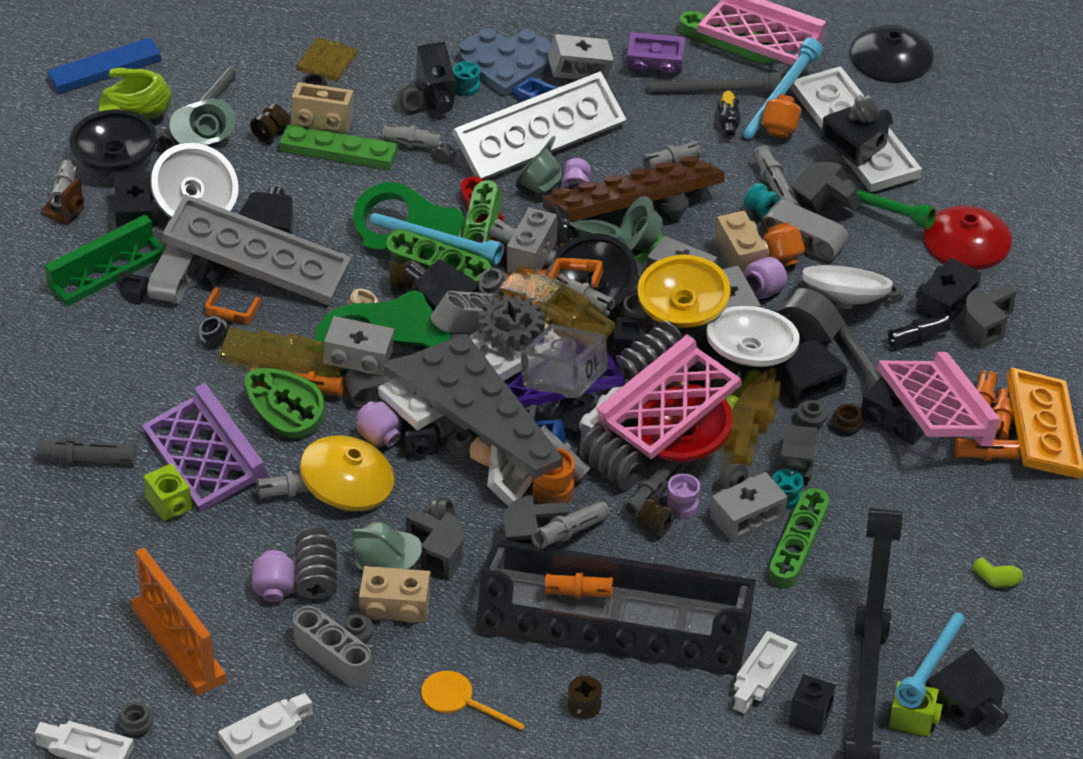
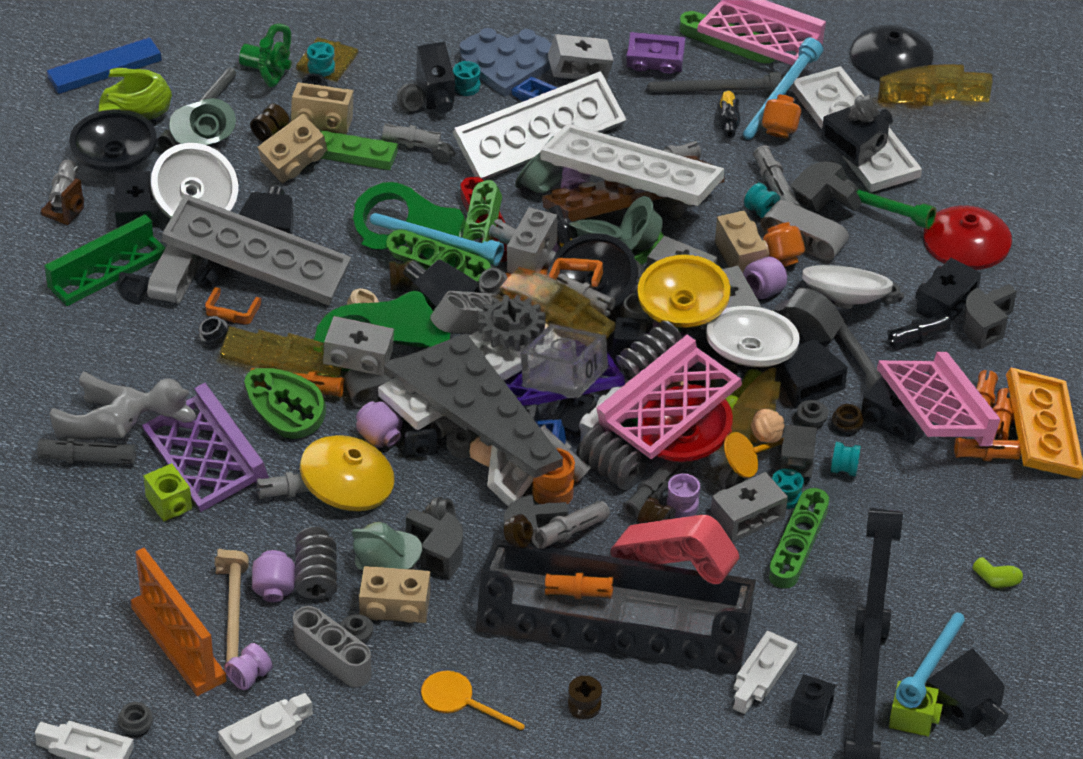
none -> light grey animal [50,372,196,440]
none -> tan piece [215,549,249,662]
none -> lavender wheel [224,643,272,690]
none -> green piece [239,23,292,88]
none -> tan brick [257,114,327,184]
none -> teal wheel [307,42,335,77]
none -> dark brown plate [504,514,533,547]
none -> white plate [540,124,724,206]
none -> coral beam [610,515,739,584]
none -> light orange piece [724,432,784,478]
none -> light nougat piece [751,409,785,443]
none -> teal wheel [831,442,861,477]
none -> clear yellow slope [877,64,993,106]

